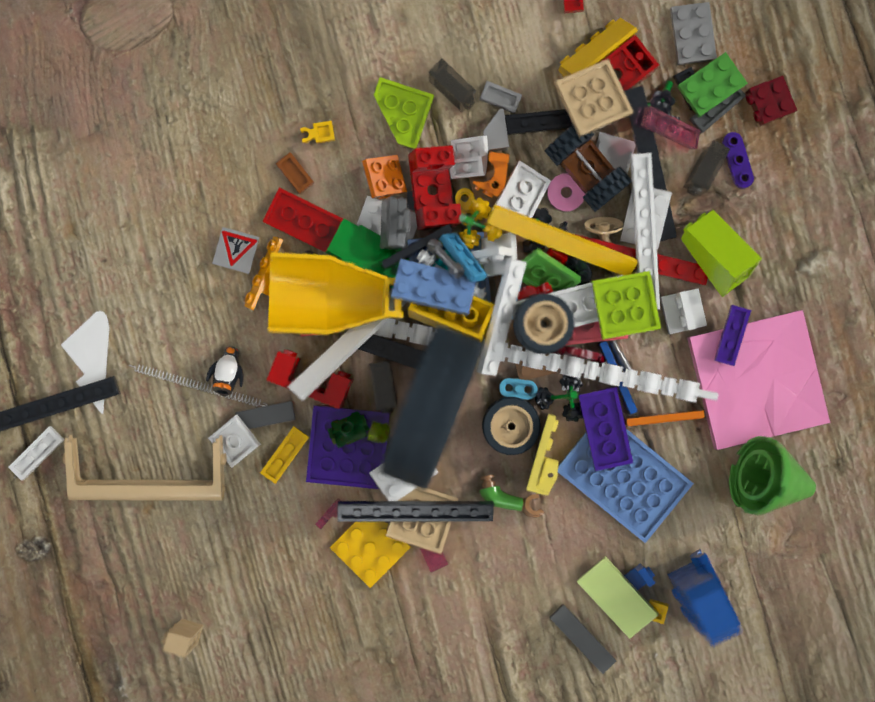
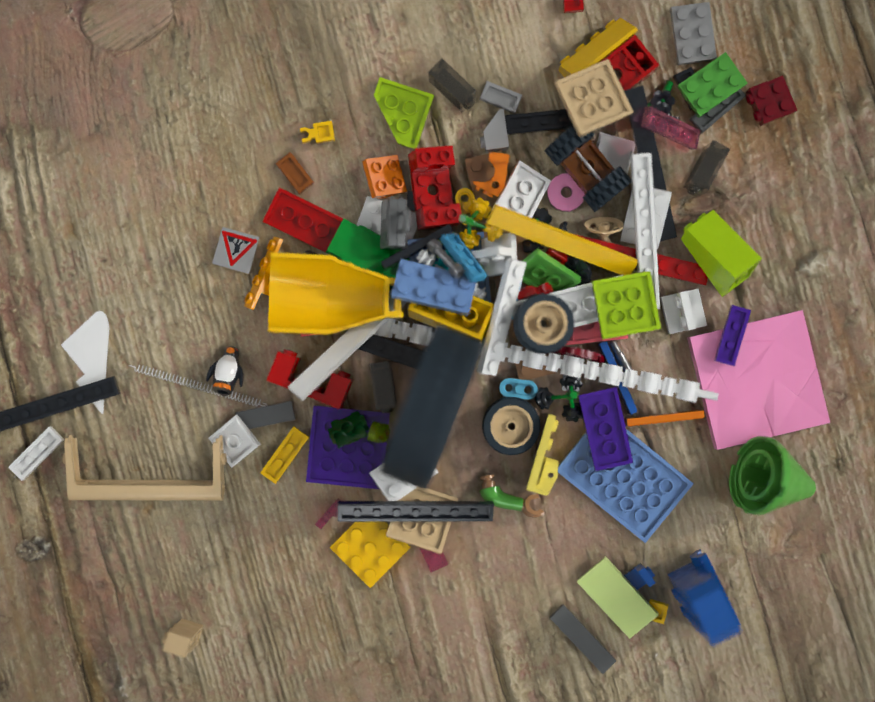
white slope [450,136,488,179] -> none
dark purple plate [722,132,754,189] -> none

